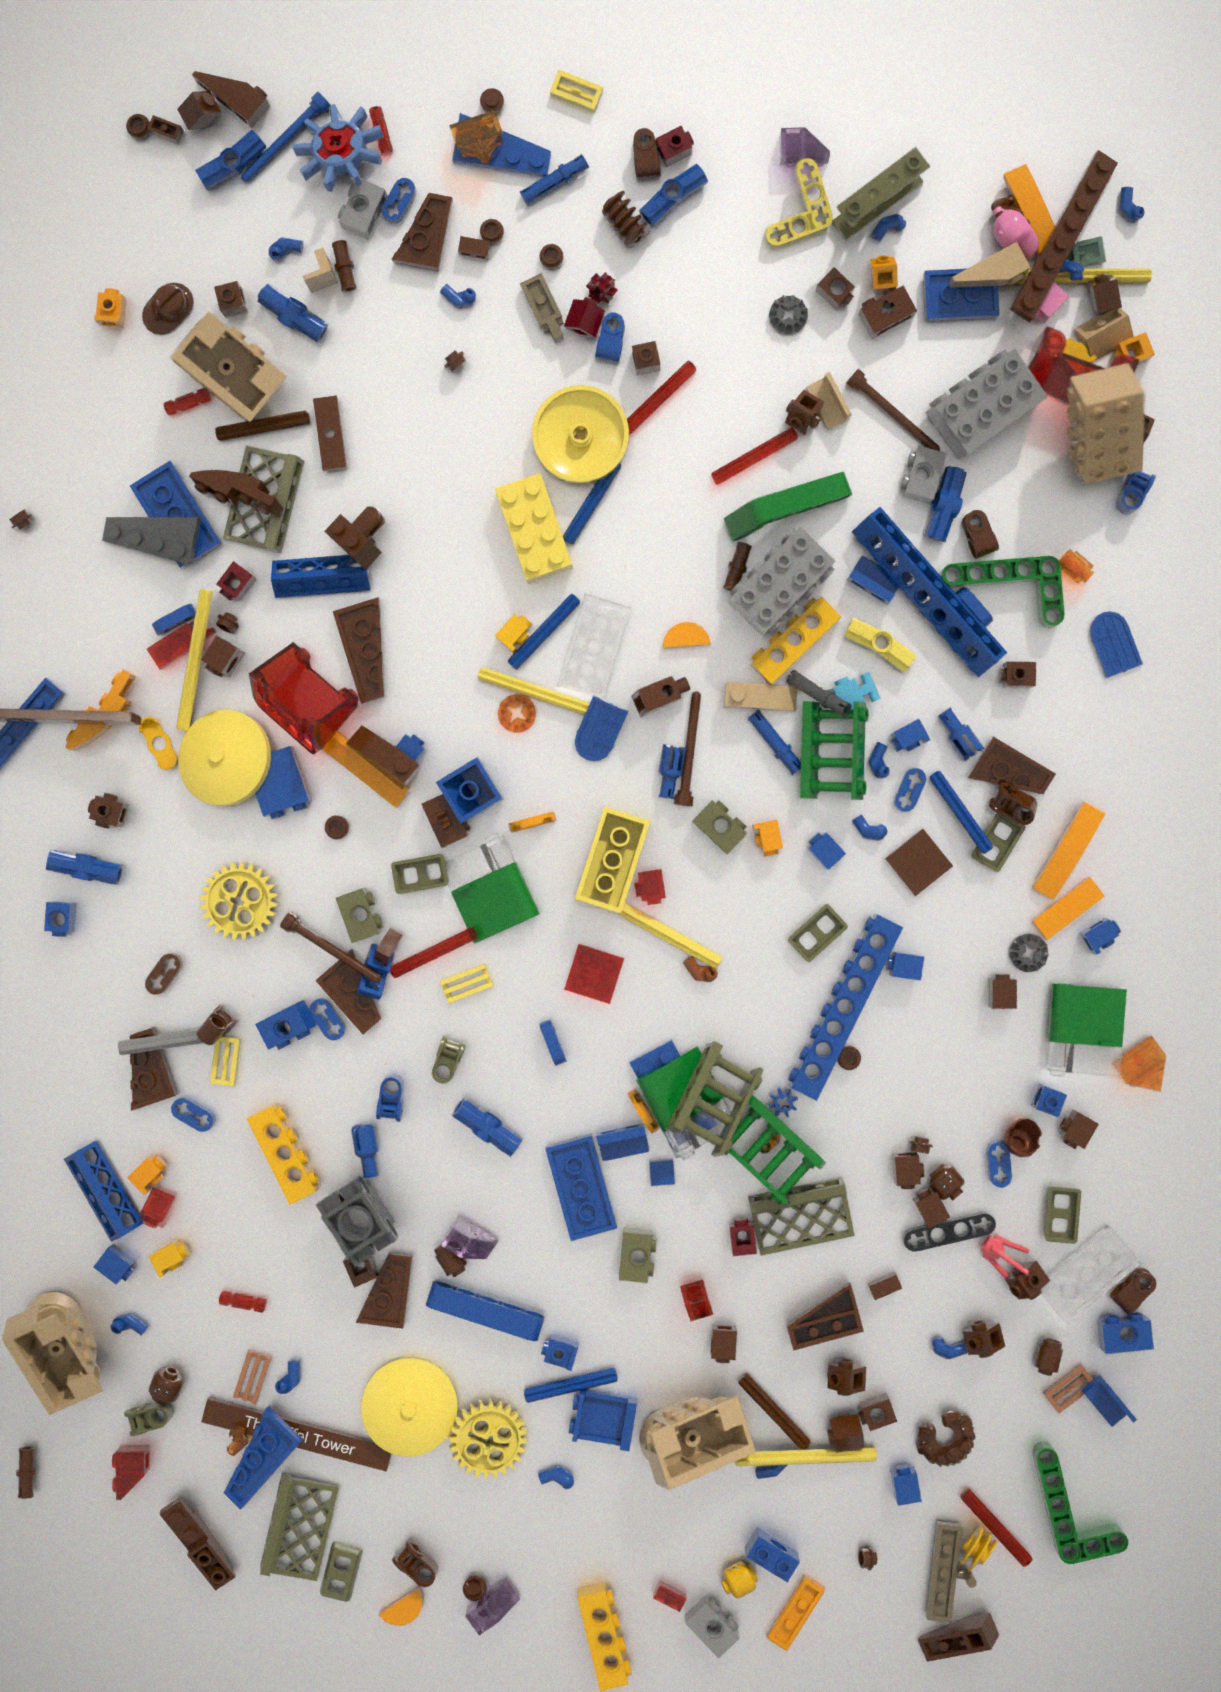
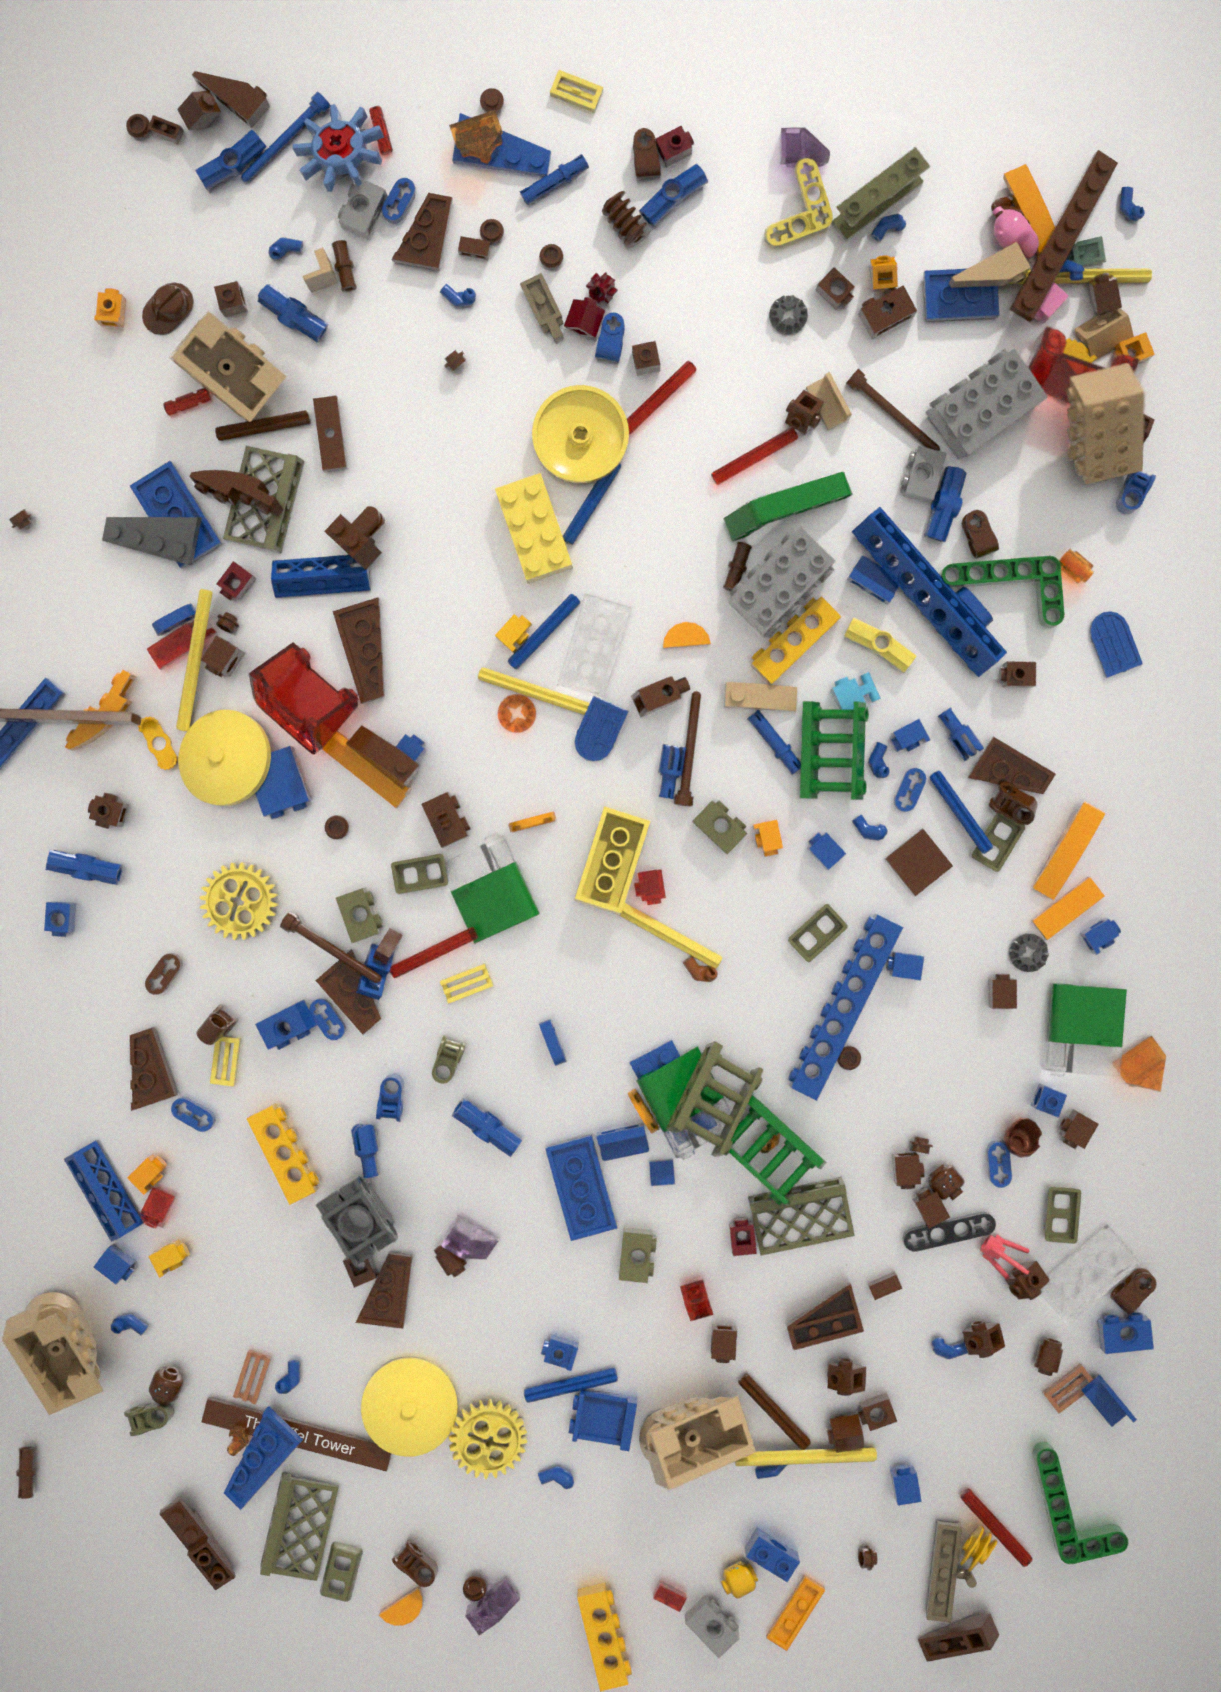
clear red slope [112,1445,150,1500] -> none
light grey axle [118,1029,203,1055] -> none
clear red axle [219,1291,267,1313] -> none
blue beam [426,1281,545,1341] -> none
blue slope [436,757,504,824] -> none
clear red tile [564,944,624,1004] -> none
blue gear [768,1087,798,1117] -> none
dark grey pin [786,670,852,717] -> none
reddish brown piece [917,1411,976,1467] -> none

